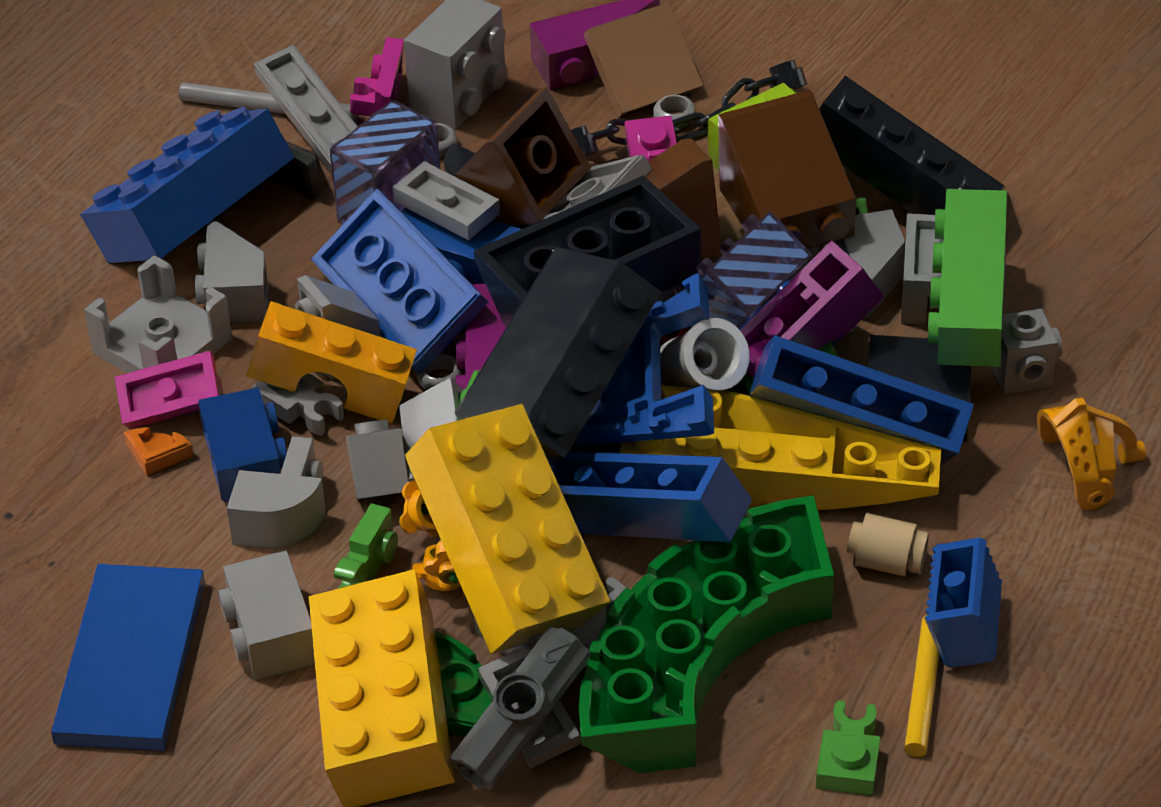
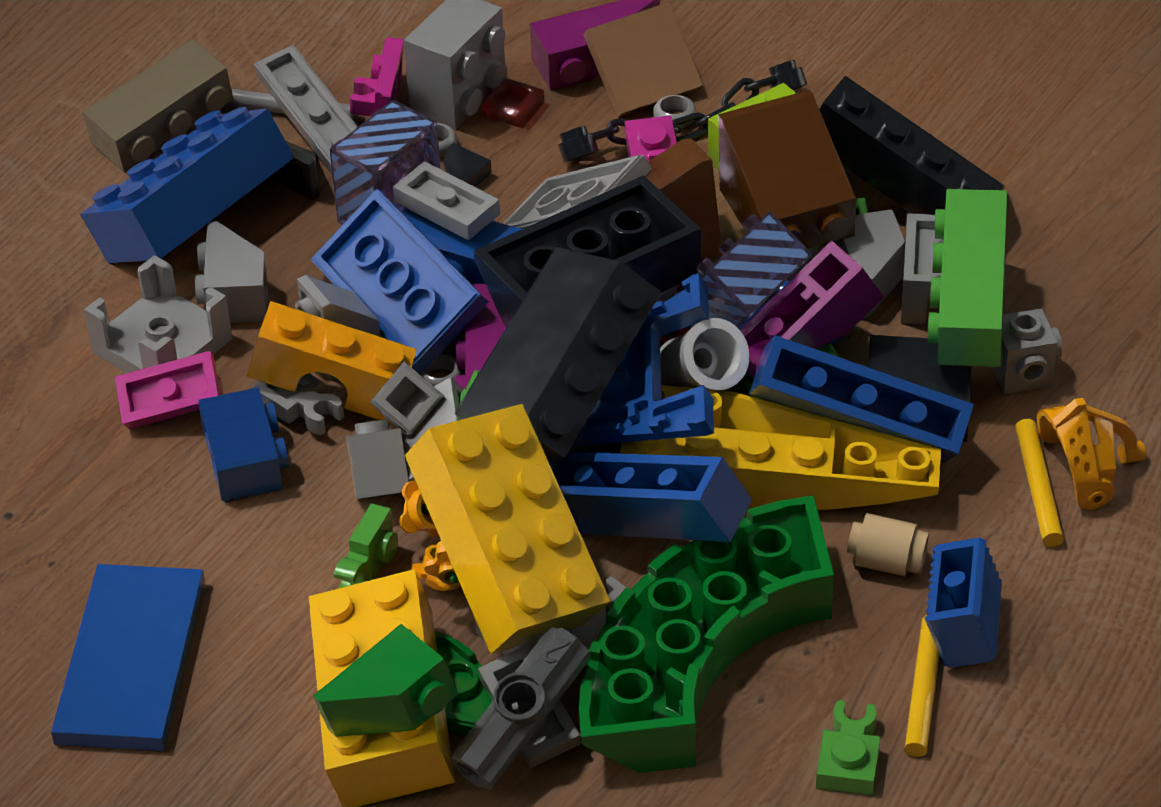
orange tile [124,427,194,476] -> none
light grey brick [218,550,315,681] -> none
light grey brick [227,436,326,548] -> none
reddish brown slope [454,87,591,226] -> none
none -> dark tan brick [82,39,234,172]
none -> green slope [313,624,459,737]
none -> light grey slope [370,362,444,435]
none -> clear red tile [482,77,545,129]
none -> yellow bar [1015,419,1064,548]

